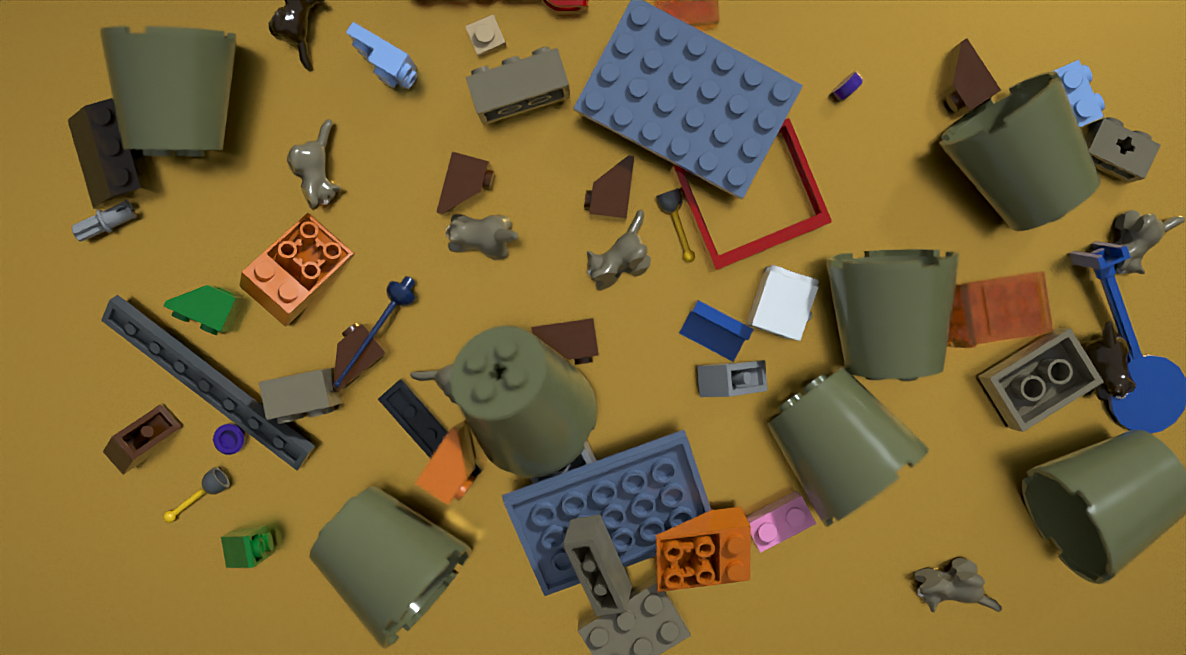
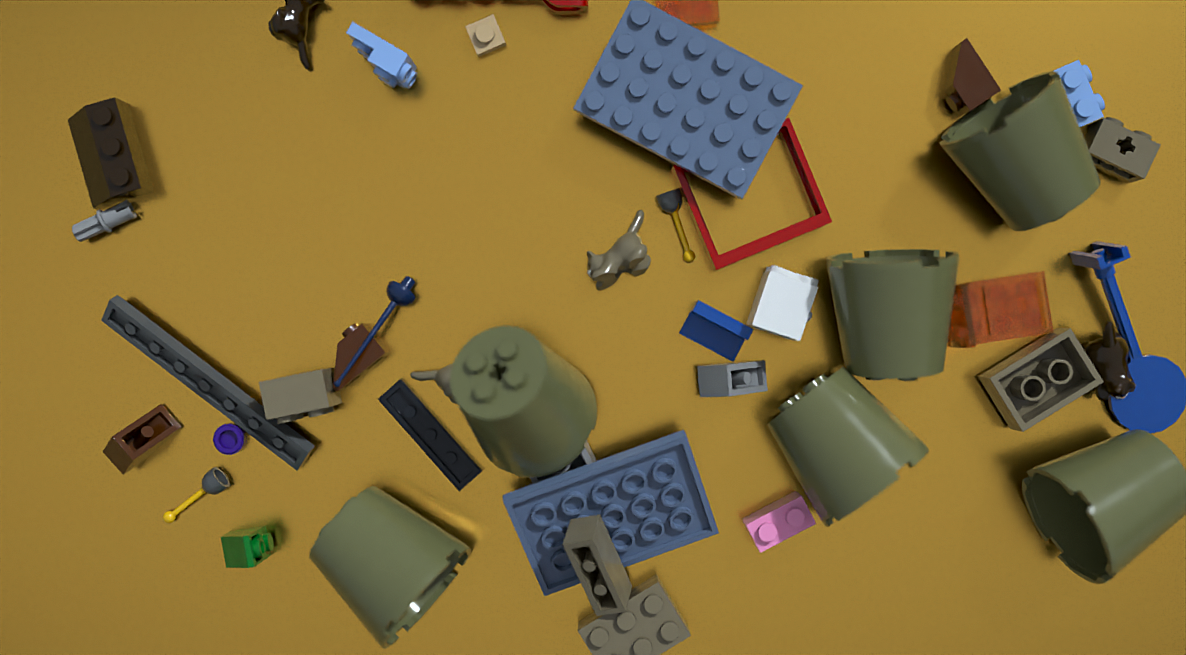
olive cone [100,26,236,156] -> none
green slope [164,285,245,335] -> none
orange slope [239,213,354,327] -> none
dark tan animal [287,119,341,209] -> none
orange slope [415,422,476,505] -> none
reddish brown slope [436,152,495,217] -> none
dark tan animal [445,214,519,260] -> none
dark tan brick [465,47,570,124] -> none
reddish brown slope [531,318,599,365] -> none
reddish brown slope [584,155,634,221] -> none
orange slope [655,507,751,592] -> none
dark purple tile [832,71,863,101] -> none
dark tan animal [914,558,1002,612] -> none
dark tan animal [1113,210,1185,274] -> none

